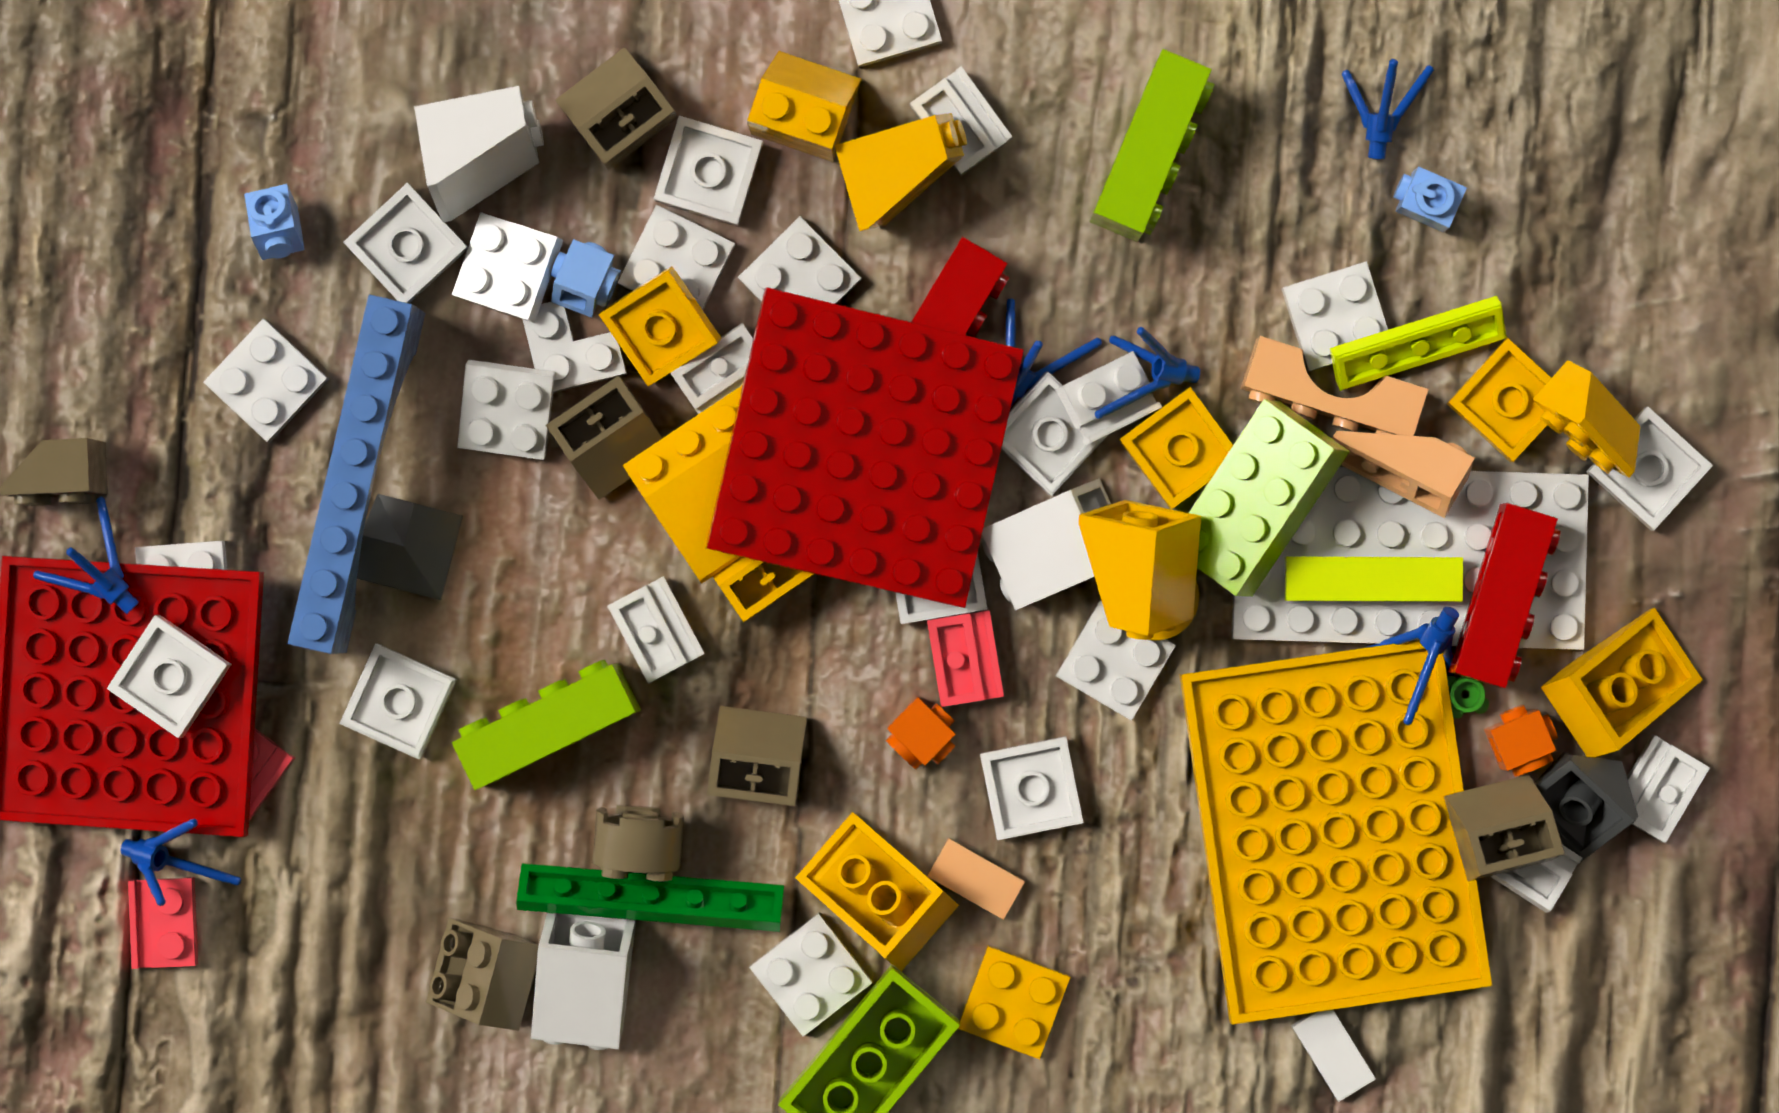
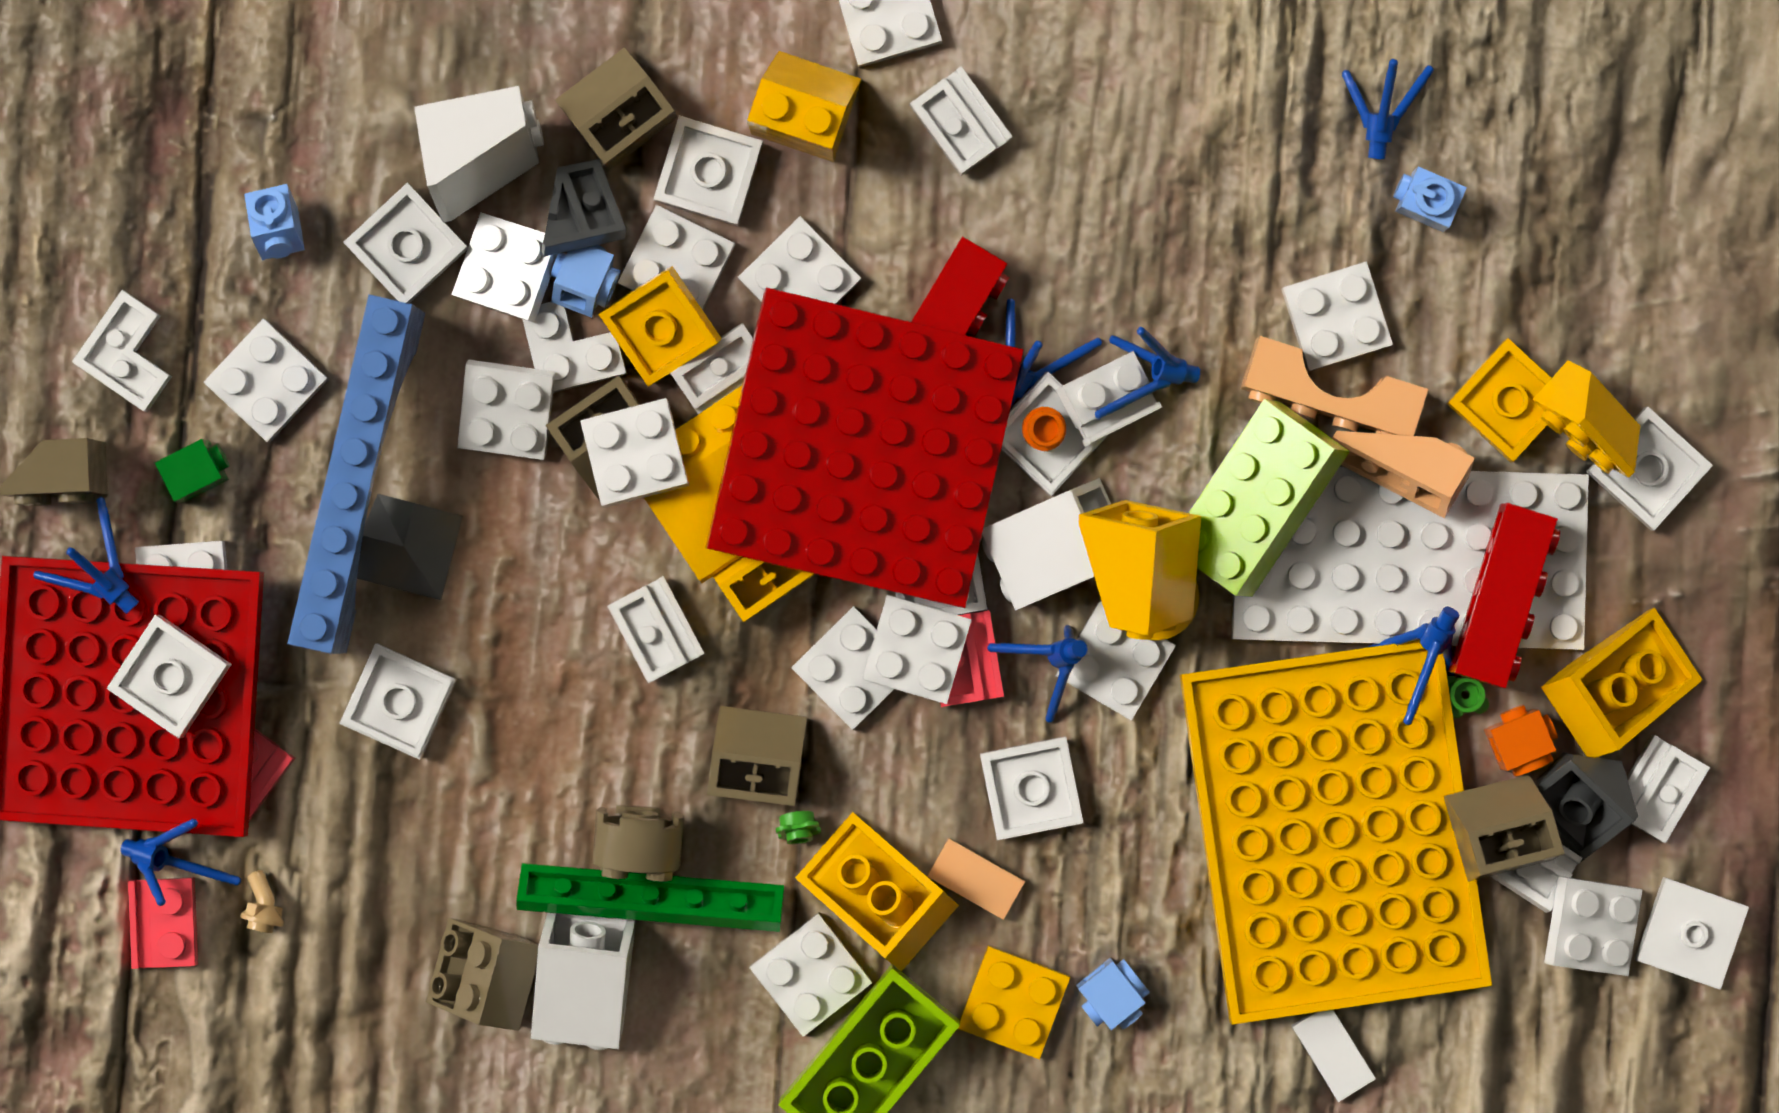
lime brick [451,660,641,790] -> none
yellow slope [834,113,967,231] -> none
orange brick [885,696,956,770] -> none
lime brick [1089,49,1215,242] -> none
yellow plate [1119,387,1233,510] -> none
neon yellow tile [1285,556,1463,602] -> none
neon yellow tile [1330,296,1507,391] -> none
none -> white plate [72,290,172,412]
none -> green brick [155,439,230,503]
none -> tan plate [240,870,284,933]
none -> dark grey wing [542,159,626,257]
none -> white plate [580,398,690,508]
none -> bright green plate [776,811,821,845]
none -> white plate [791,606,894,730]
none -> white plate [862,595,972,704]
none -> blue plant [987,625,1088,723]
none -> orange plate [1022,407,1066,451]
none -> light blue brick [1076,958,1150,1030]
none -> white plate [1544,876,1643,976]
none -> white plate [1634,877,1749,990]

